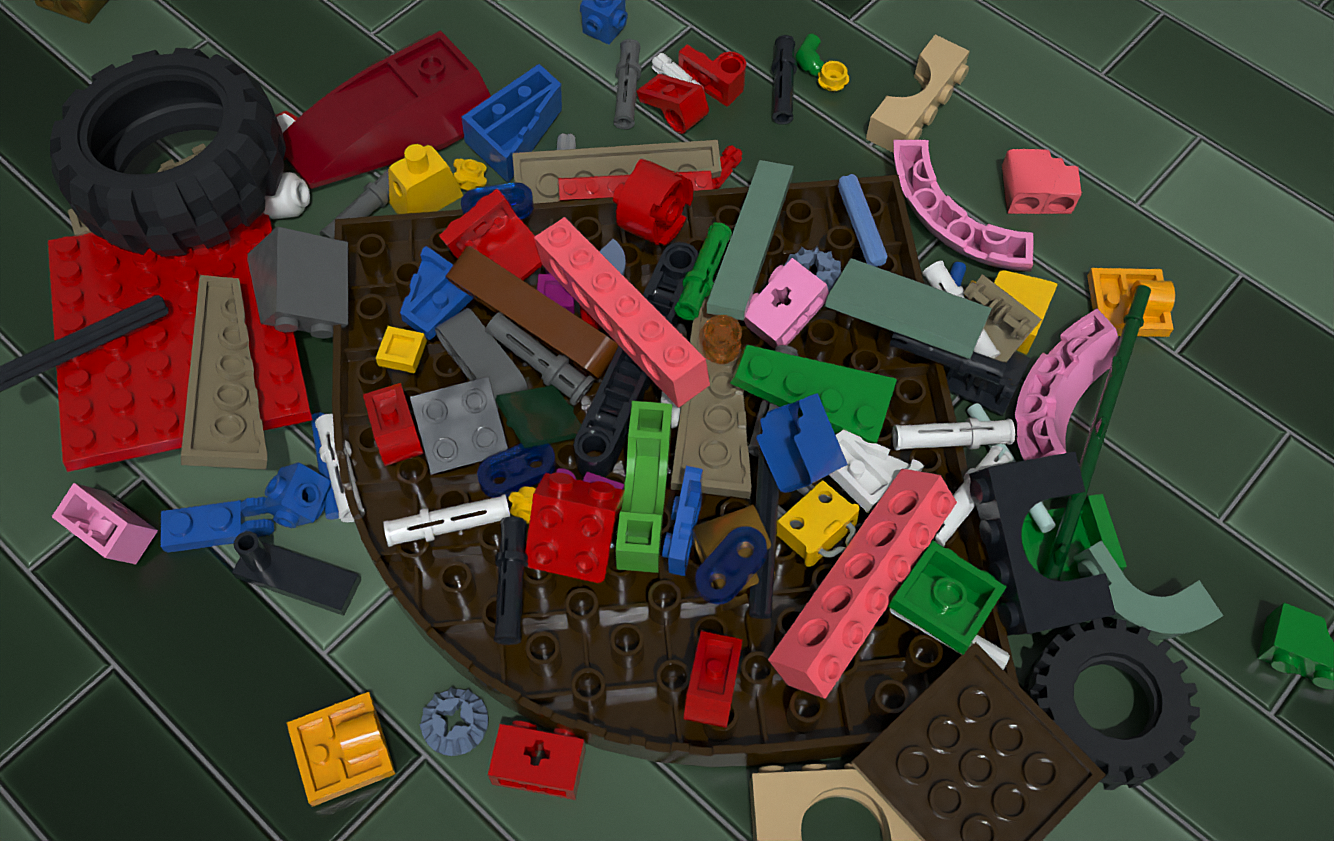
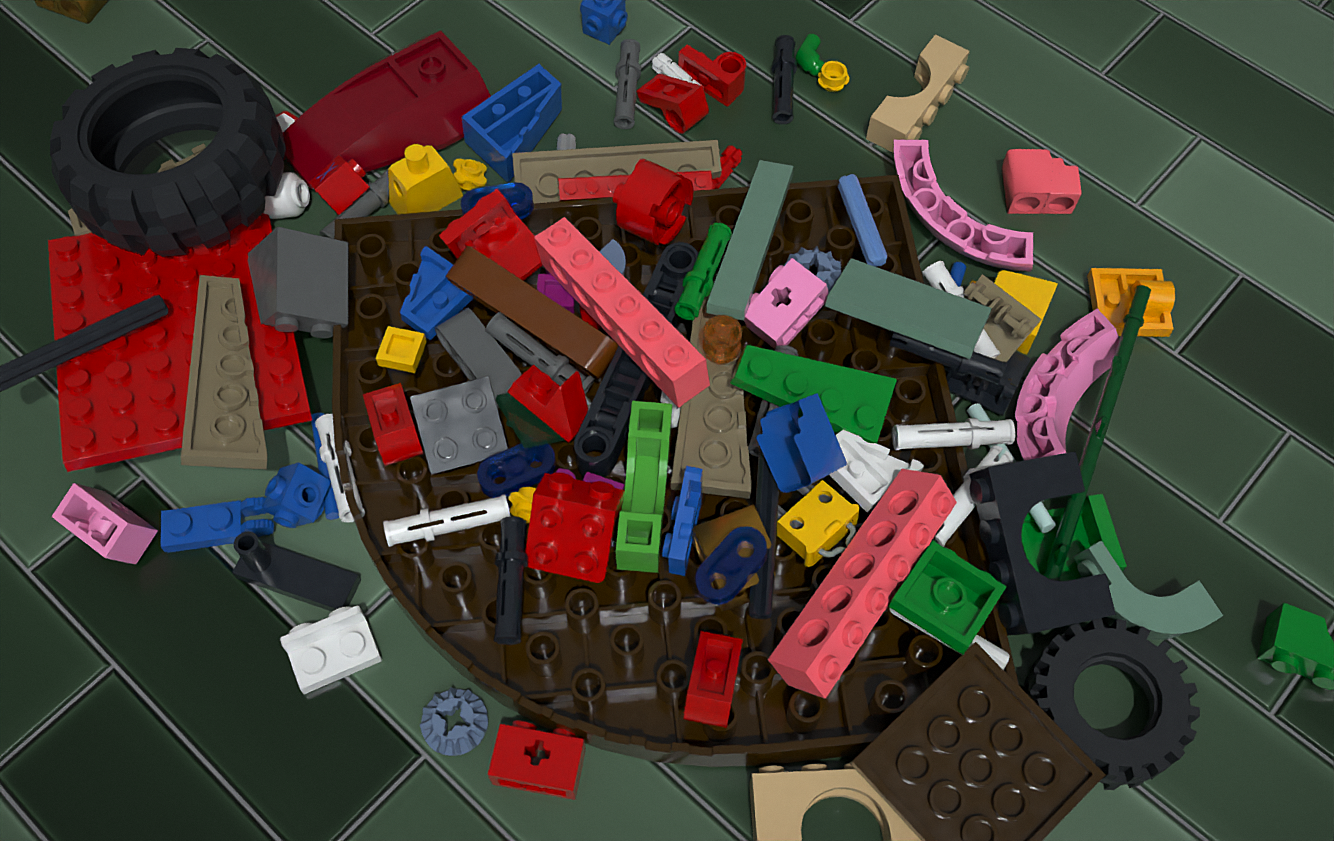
light orange plate [287,692,396,807] -> none
none -> white bracket [280,606,382,694]
none -> red brick [309,155,370,215]
none -> red slope [508,364,588,443]

